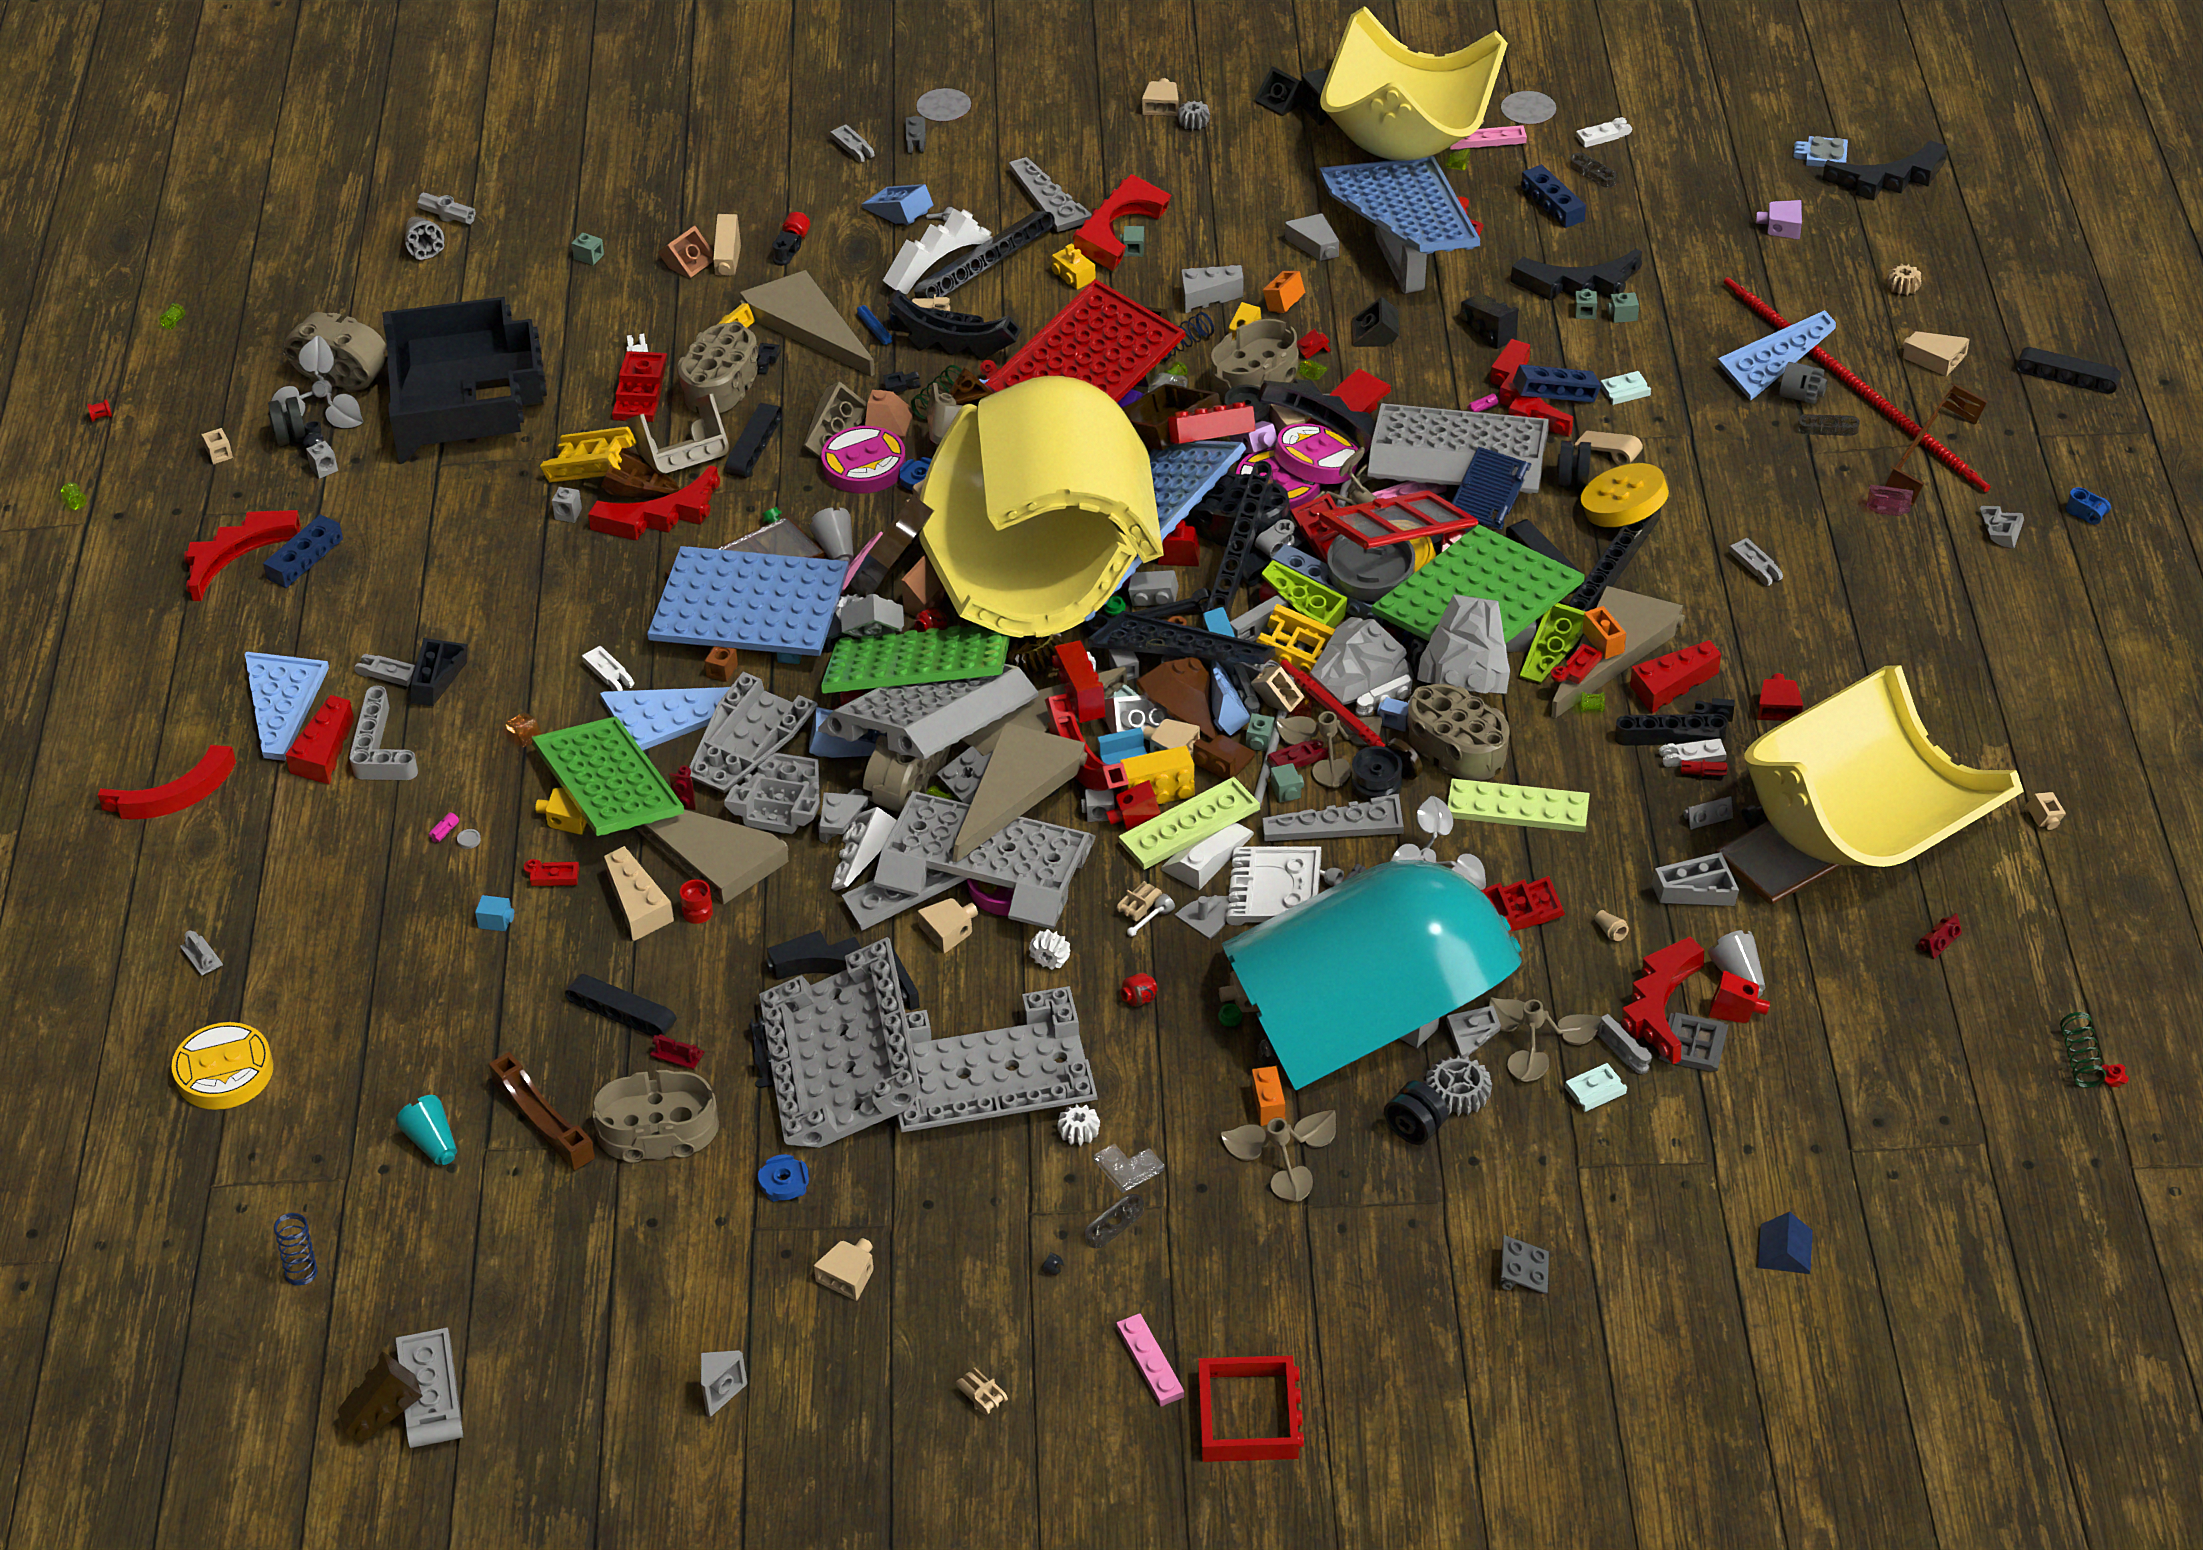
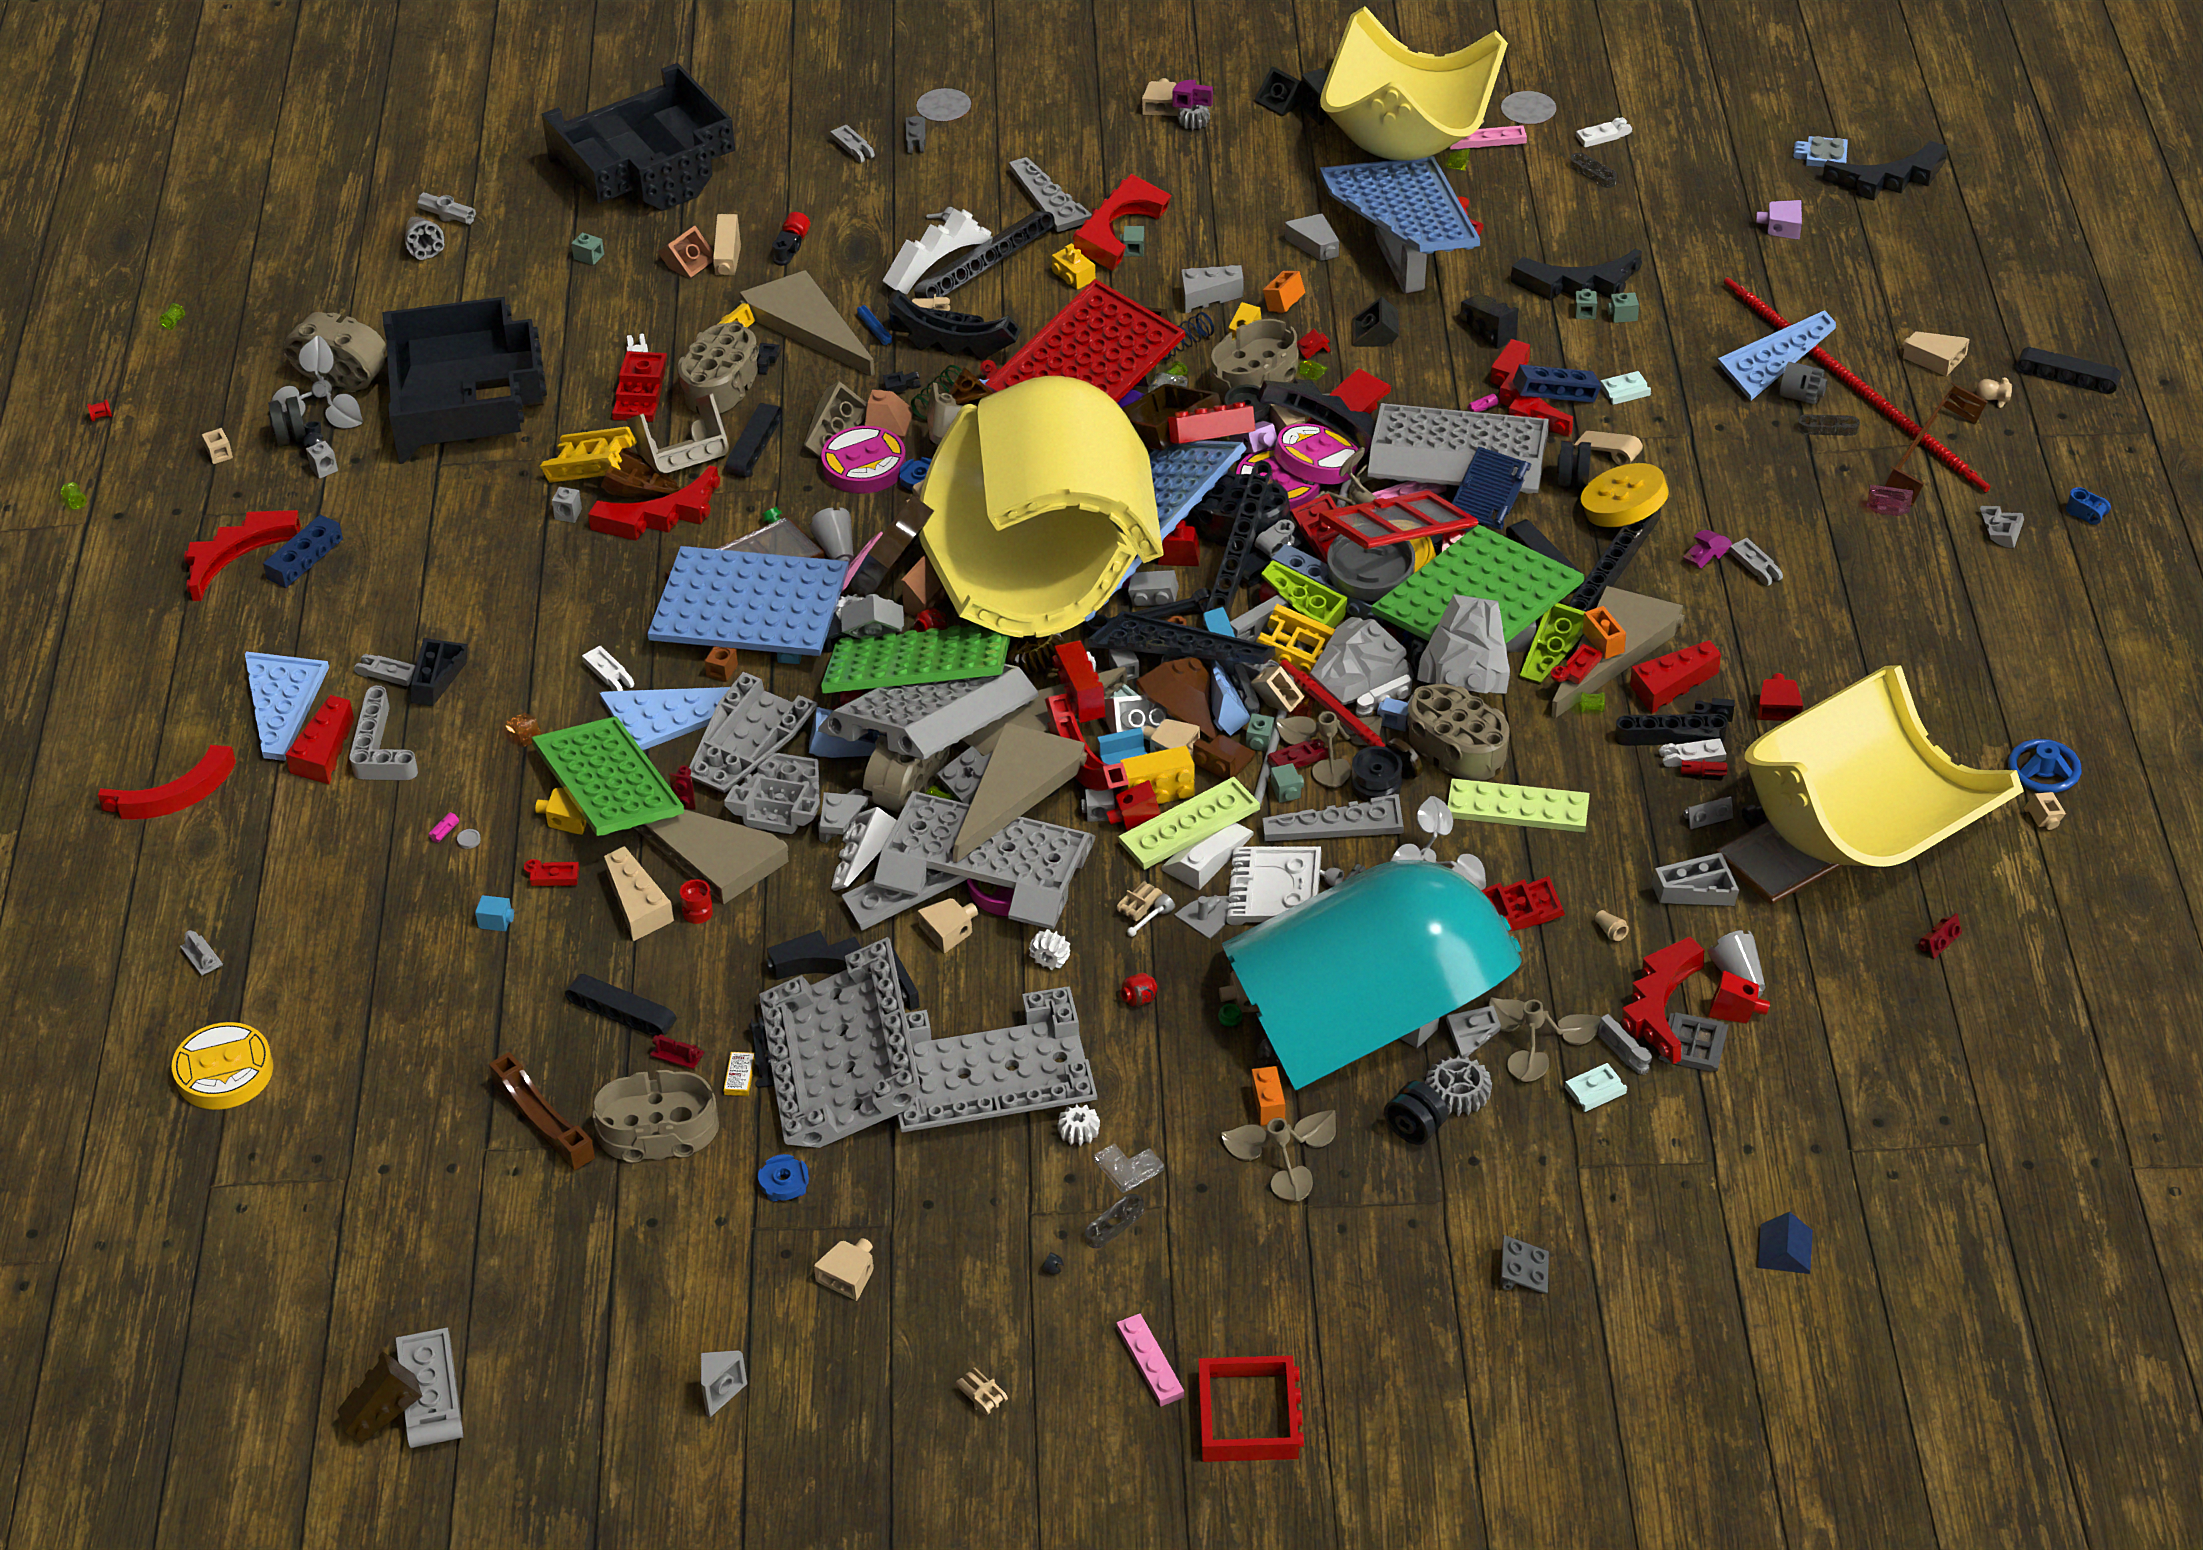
dark blue piece [274,1213,318,1285] -> none
teal cone [396,1095,457,1165] -> none
medium blue slope [861,184,933,225] -> none
green plate [1104,596,1126,616] -> none
dark blue brick [1521,164,1586,228] -> none
tan gear [1887,264,1921,296] -> none
dark green piece [2060,1012,2106,1088] -> none
red plate [2101,1064,2129,1087] -> none
none -> black panel [542,63,735,211]
none -> tile [724,1052,755,1096]
none -> magenta brick [1172,80,1213,109]
none -> magenta brick [1683,530,1732,569]
none -> tan animal [1976,377,2012,408]
none -> blue piece [2008,739,2082,793]

